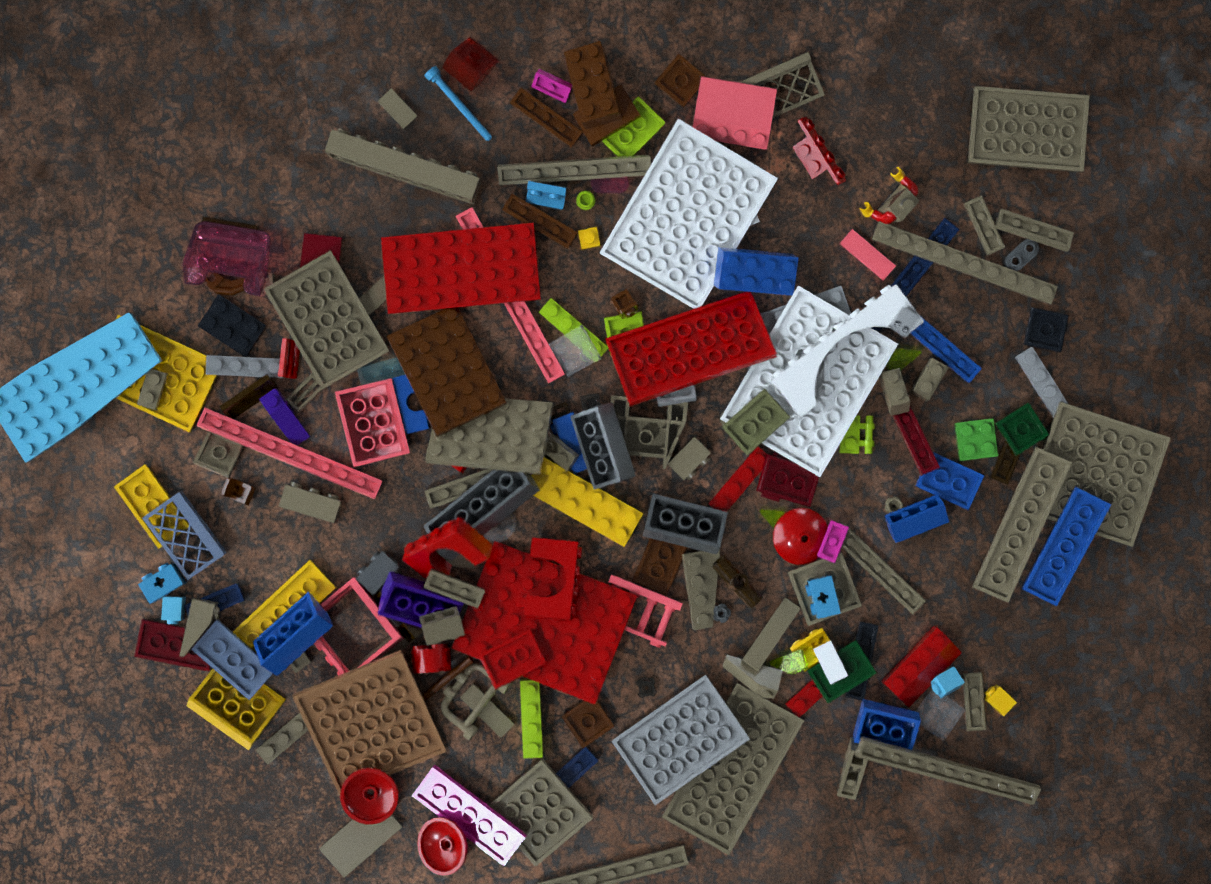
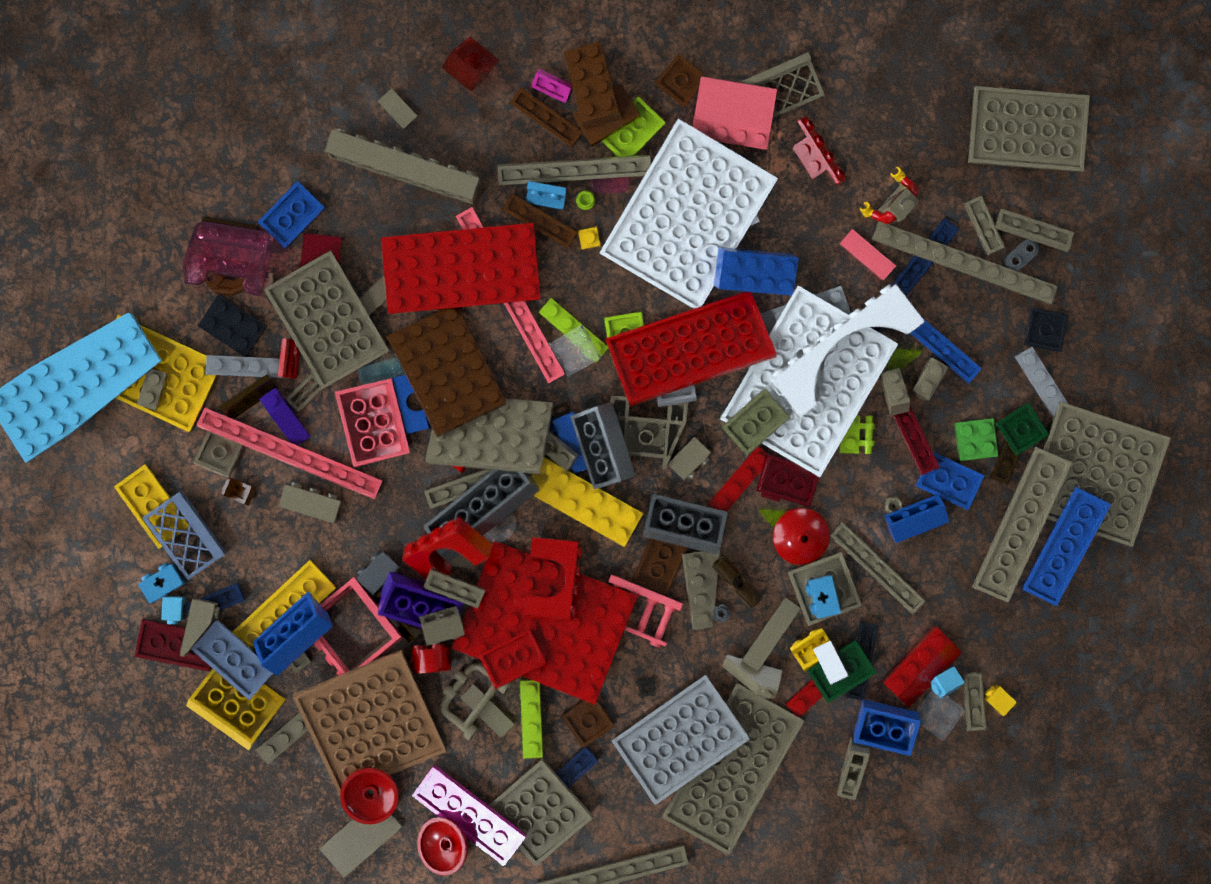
reddish brown bar [422,656,474,701] -> none
dark azure piece [424,66,492,141] -> none
reddish brown bracket [610,289,638,319] -> none
clear neon green tile [769,650,808,675] -> none
dark pink plate [817,520,849,564] -> none
dark tan plate [855,737,1041,805] -> none
light grey brick [888,306,920,337] -> none
none -> blue plate [258,181,326,249]

